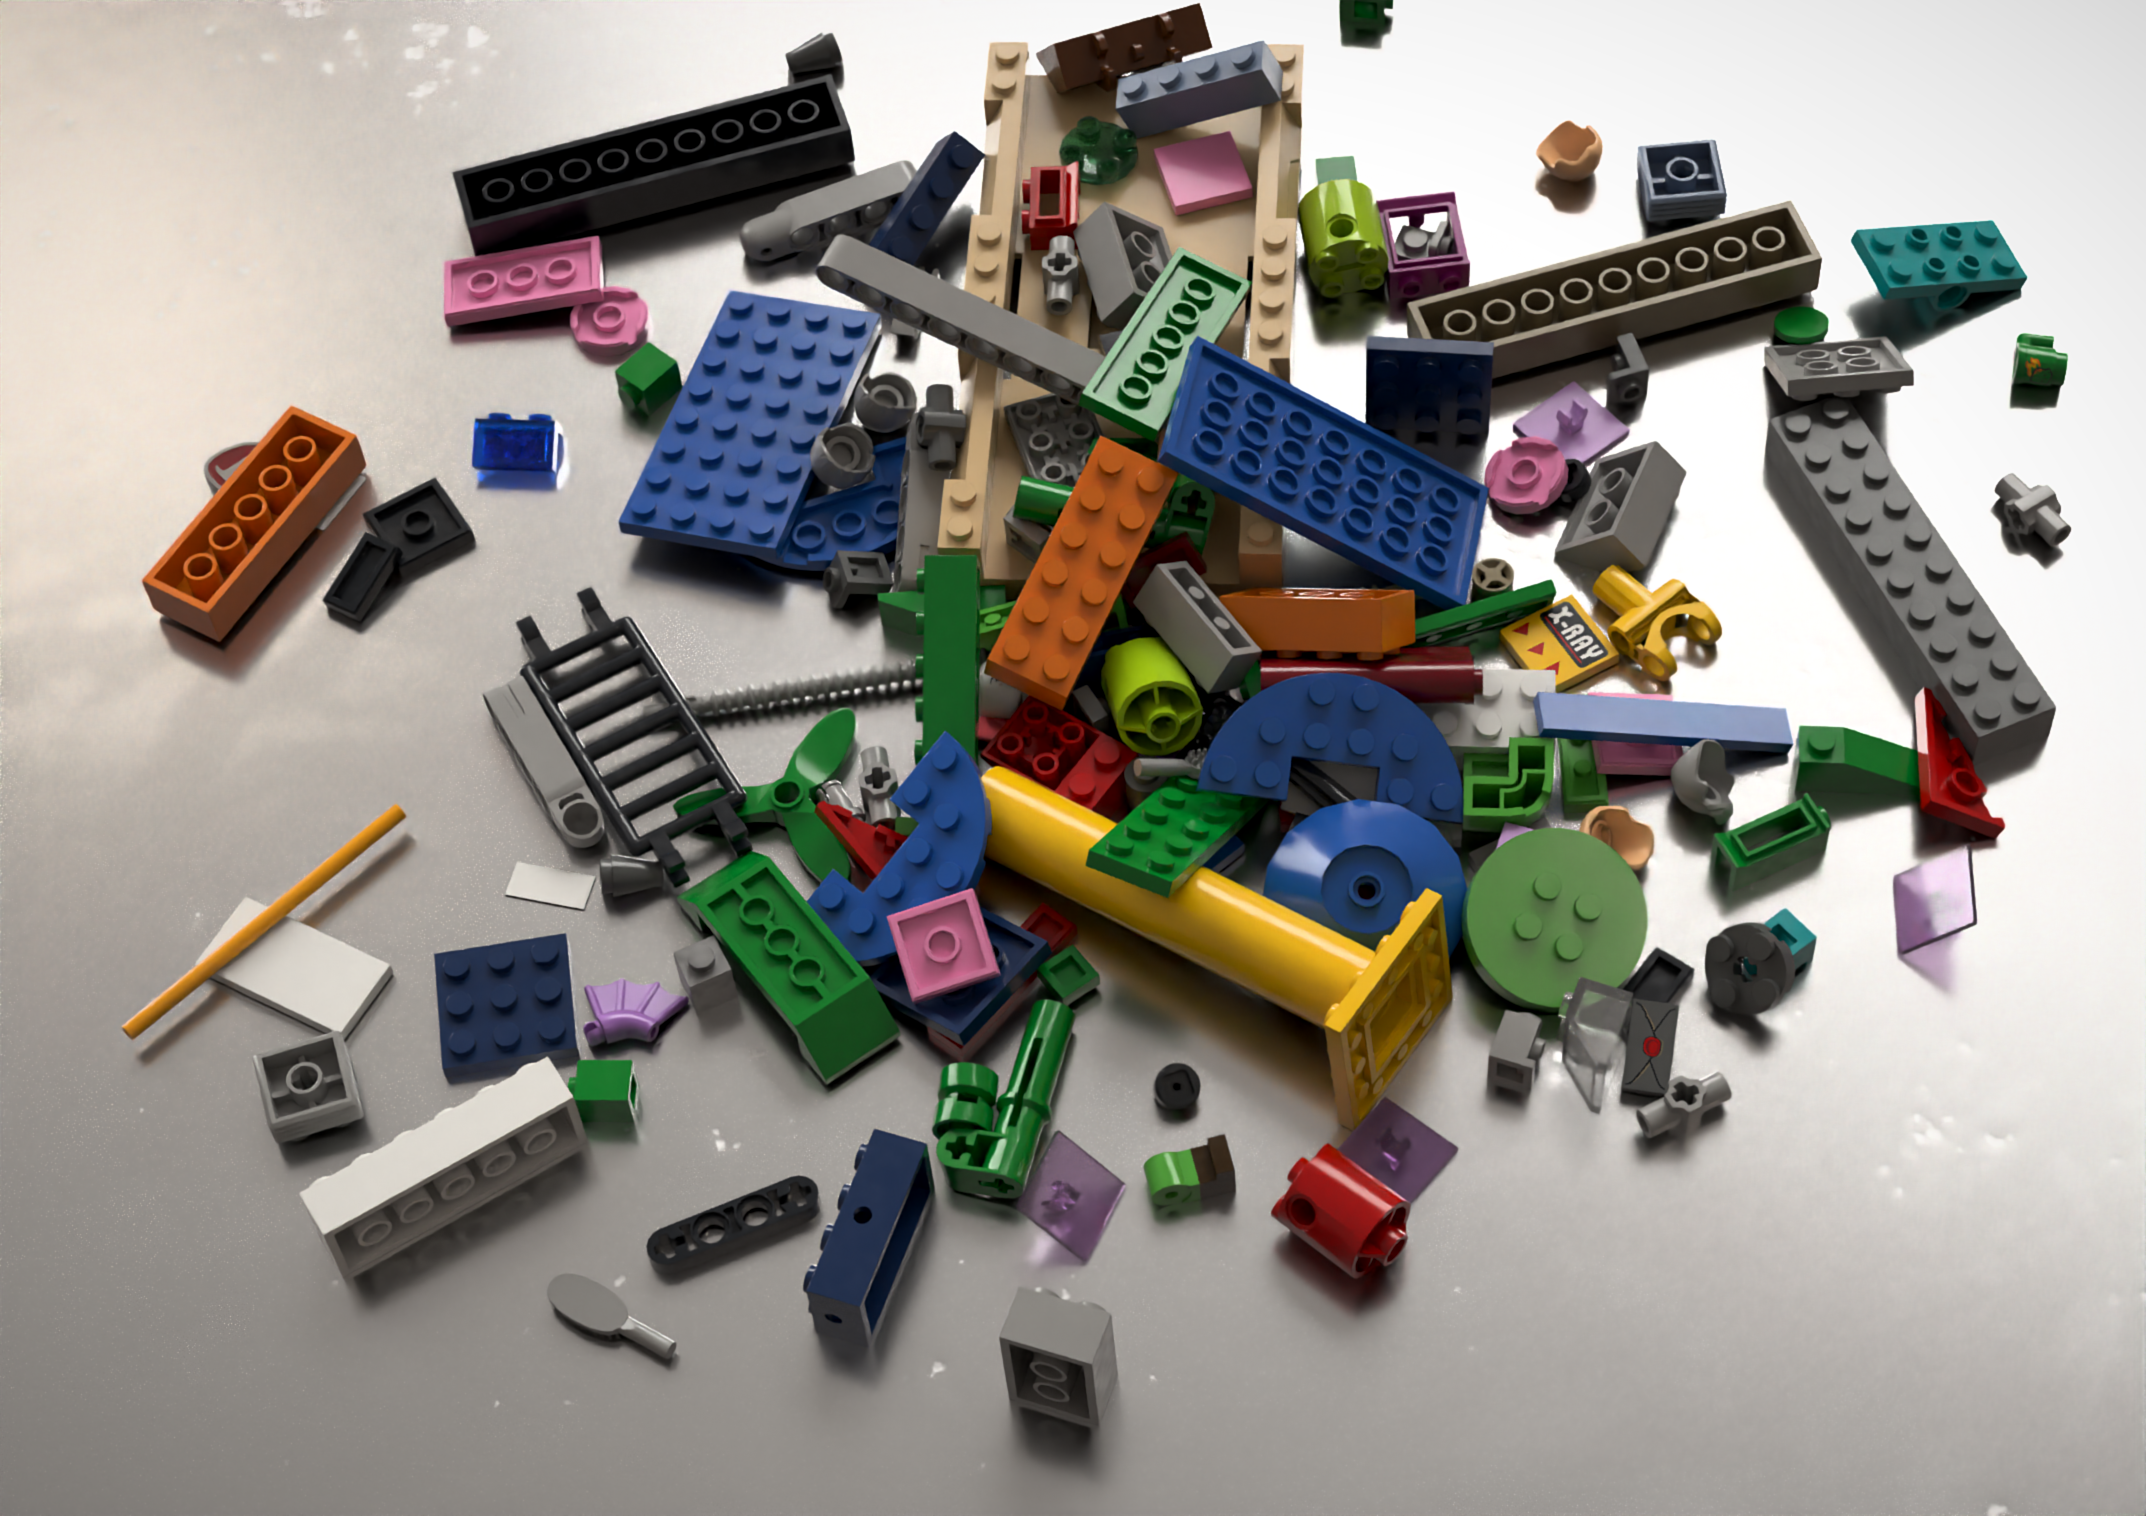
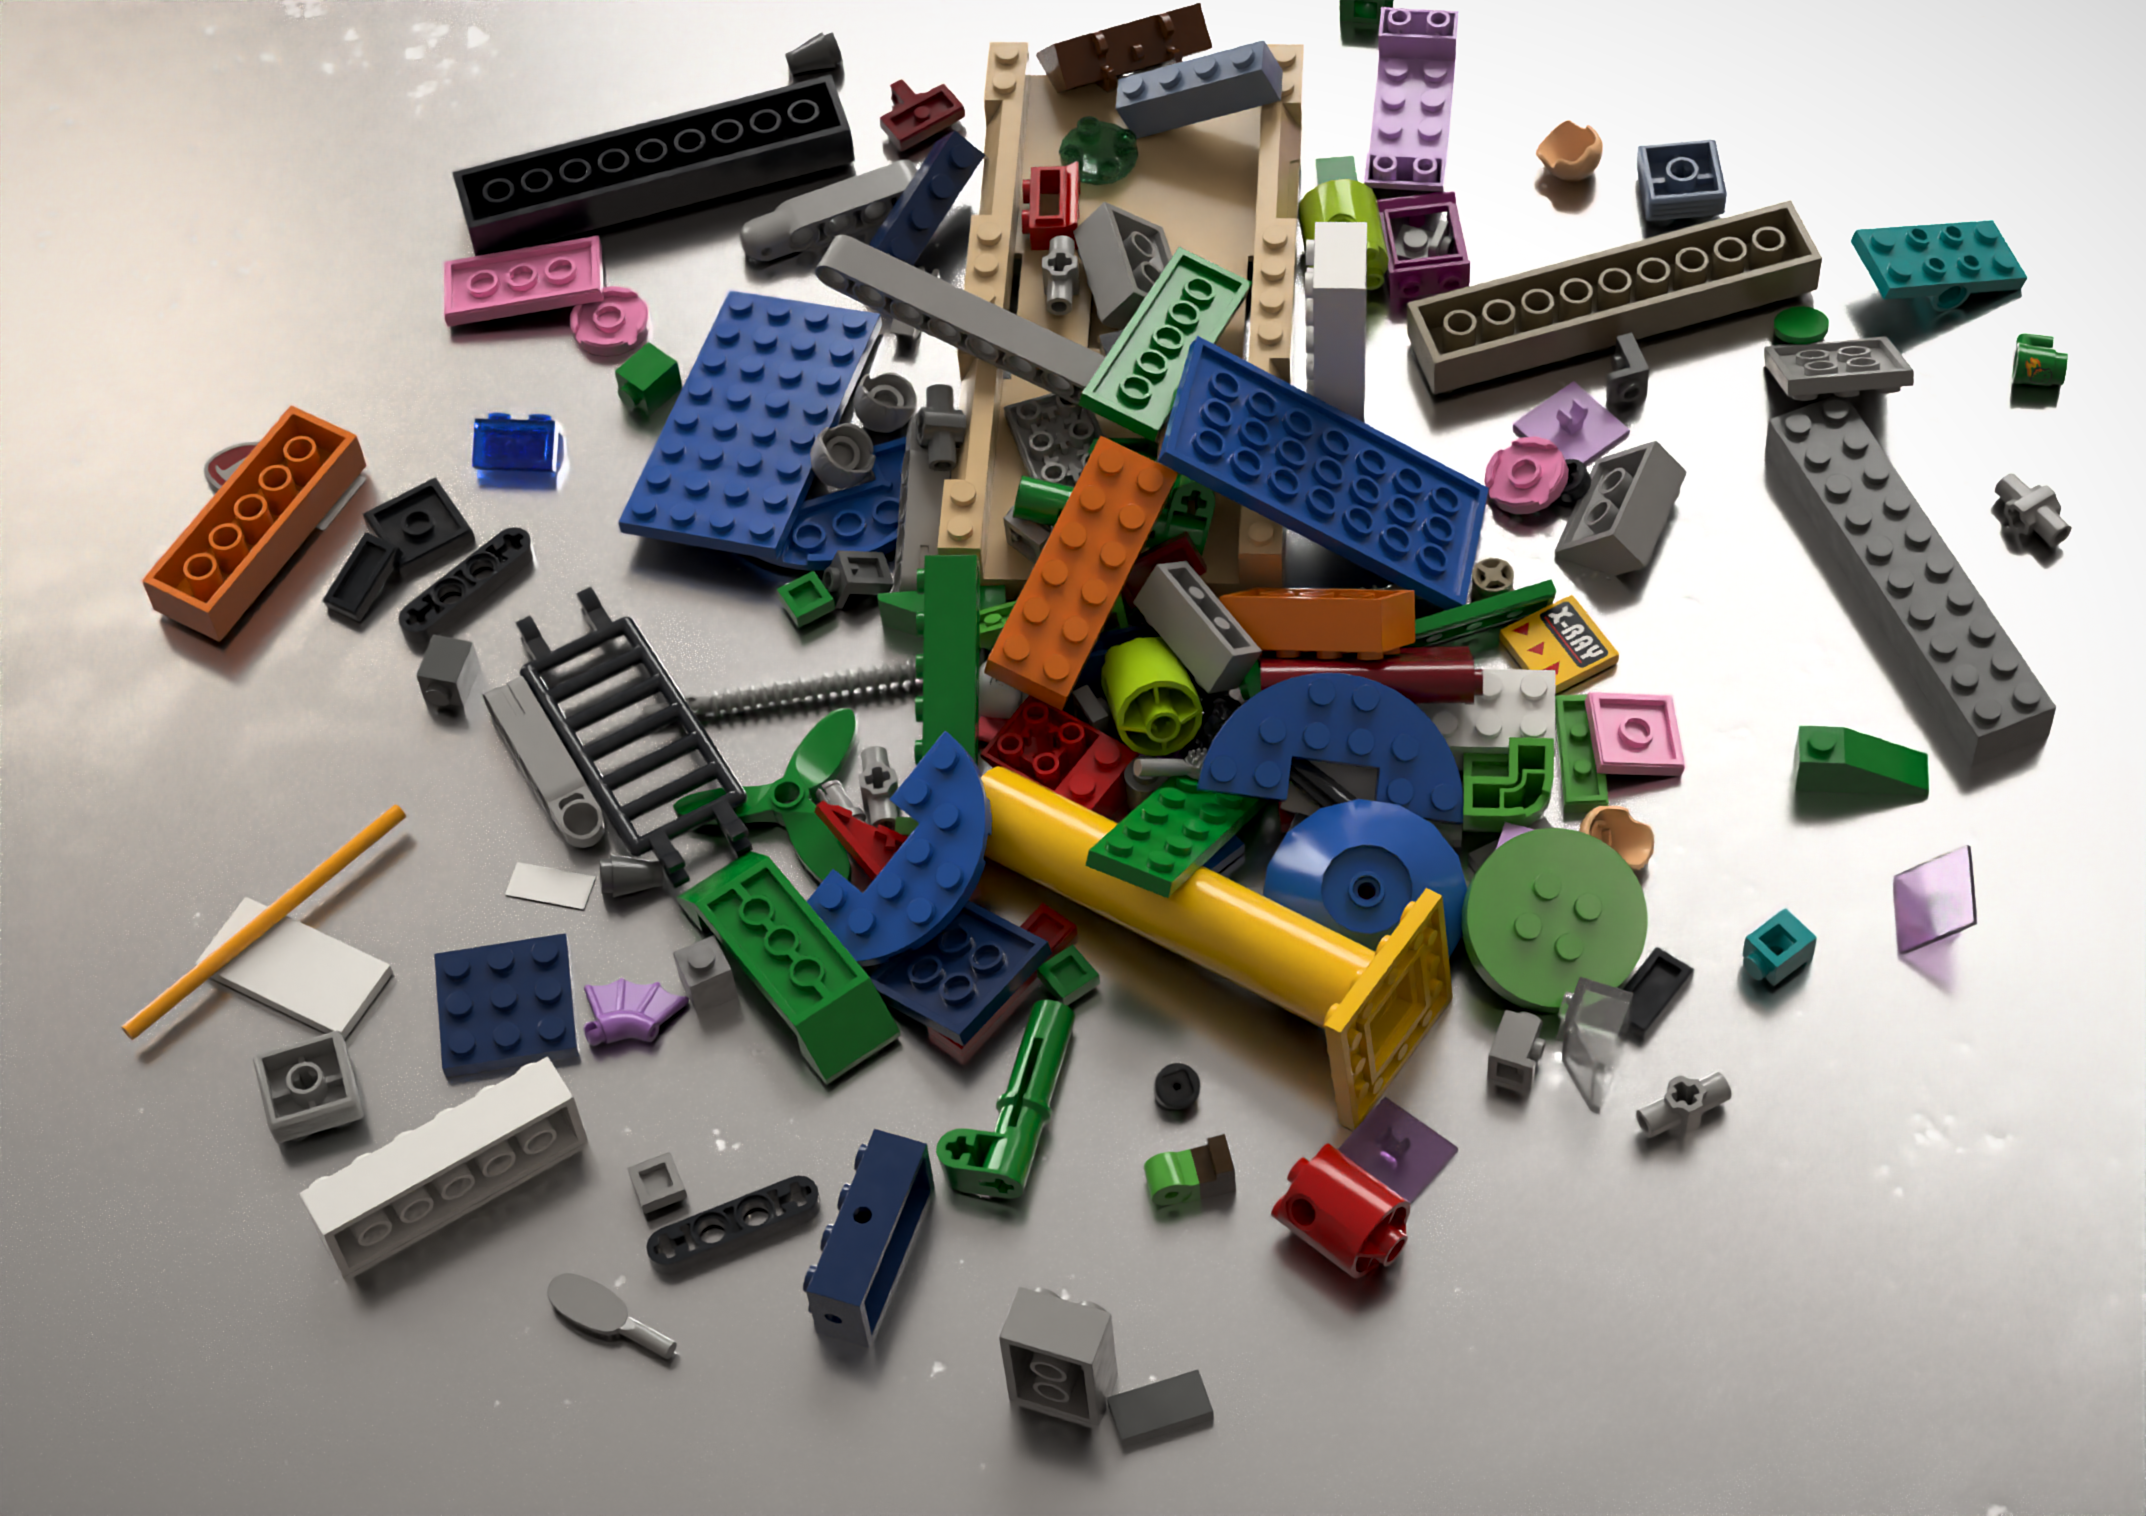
green brick [568,1060,639,1122] -> none
bright pink tile [886,888,1001,1004] -> none
green wheel [932,1062,999,1140] -> none
clear purple piece [1015,1130,1126,1262] -> none
bright pink tile [1154,131,1253,216] -> none
dark blue plate [1365,336,1494,434] -> none
tile [1533,692,1794,753] -> none
yellow connector [1592,565,1723,681] -> none
dark grey tile [1621,999,1680,1097] -> none
light grey hair [1670,739,1736,825] -> none
dark grey plate [1704,922,1795,1015] -> none
green window [1710,793,1832,892] -> none
red wing [1915,687,2006,839] -> none
none -> black beam [398,527,534,644]
none -> dark grey brick [416,635,481,707]
none -> light grey plate [627,1152,688,1214]
none -> green plate [777,571,835,628]
none -> dark red hinge [879,78,966,152]
none -> dark grey tile [1107,1369,1214,1448]
none -> white brick [1305,222,1367,423]
none -> lavender slope [1364,7,1459,192]

